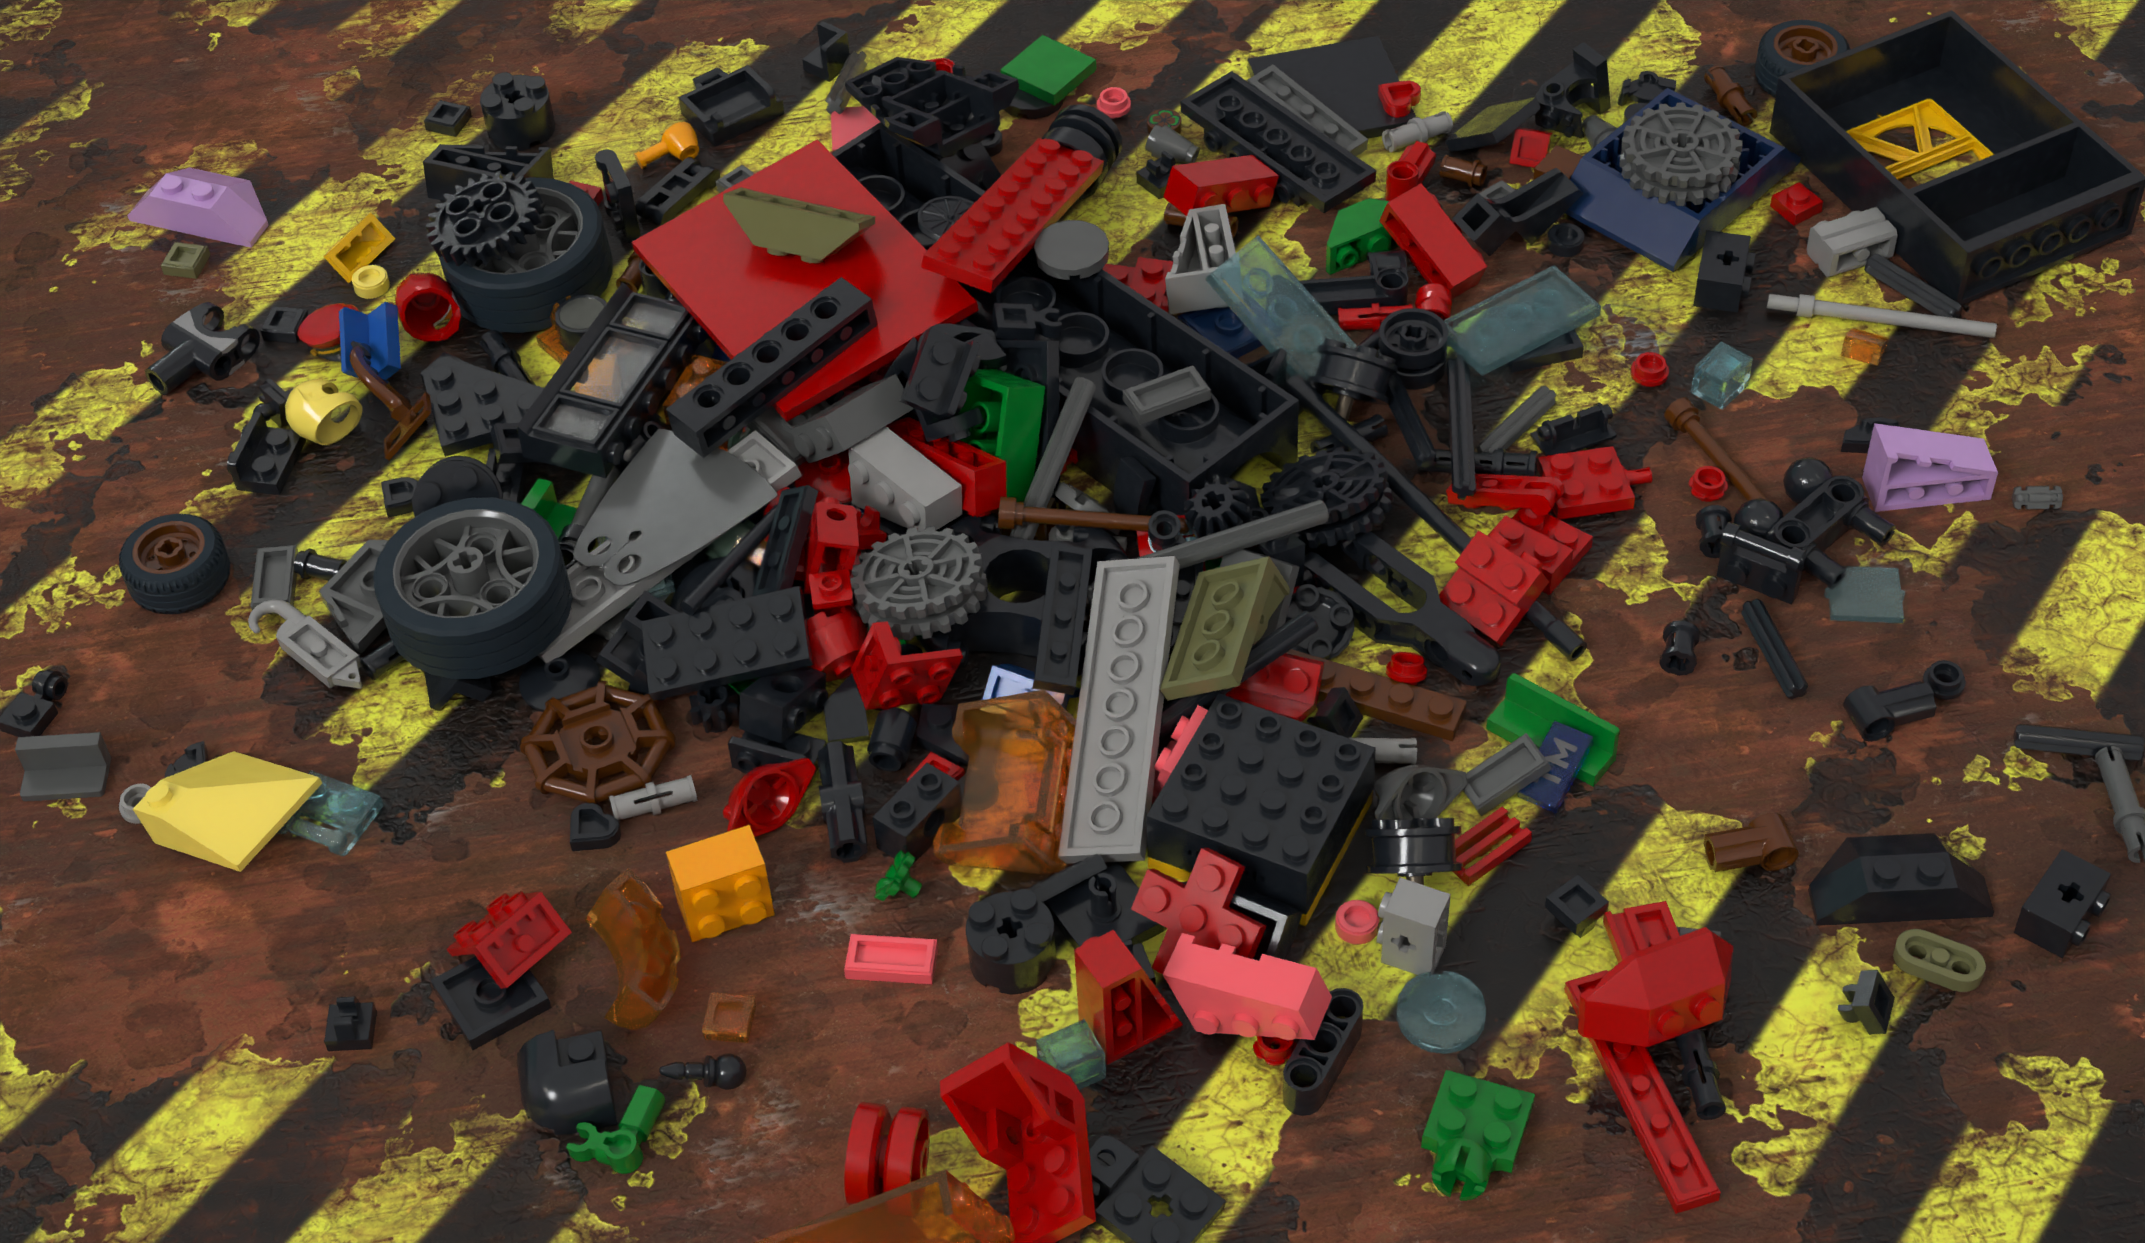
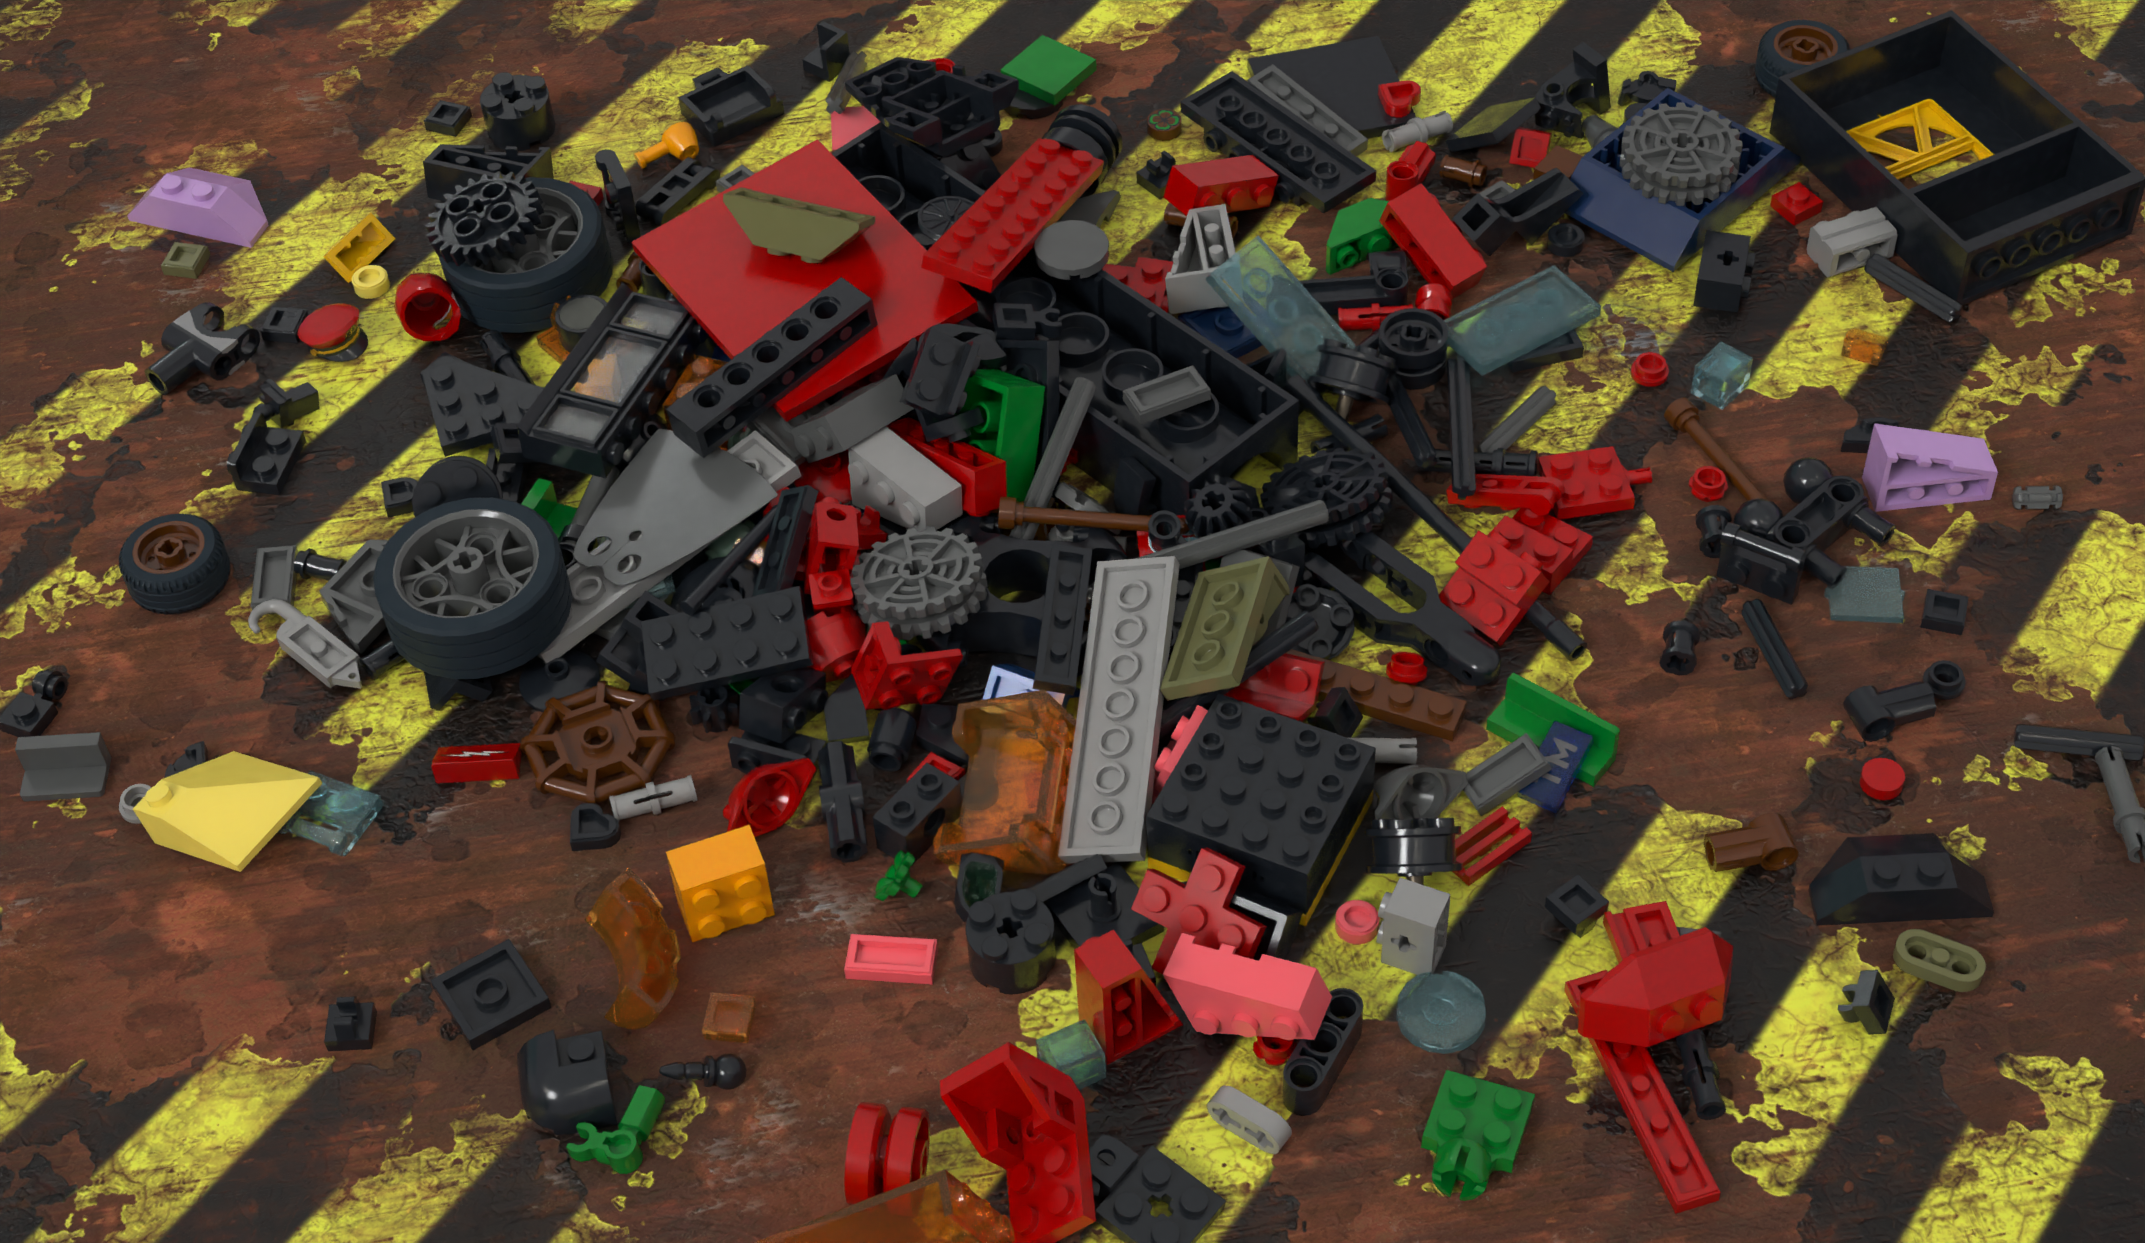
light yellow helmet [285,379,363,445] -> none
blue panel [339,302,401,380] -> none
reddish brown piece [350,341,431,460] -> none
red bracket [446,891,572,989] -> none
coral plate [1097,87,1131,119] -> none
dark grey cone [1145,125,1200,164] -> none
black hinge [1530,403,1617,456] -> none
reddish brown pin [1704,65,1758,127] -> none
light grey bar [1767,294,1997,338] -> none
black brick [2014,849,2112,959] -> none
none -> red slope [431,743,522,783]
none -> rock [954,853,1004,922]
none -> dark grey slope [1060,190,1121,228]
none -> light grey beam [1207,1085,1292,1154]
none -> red tile [1860,758,1905,800]
none -> black tile [1920,589,1969,635]

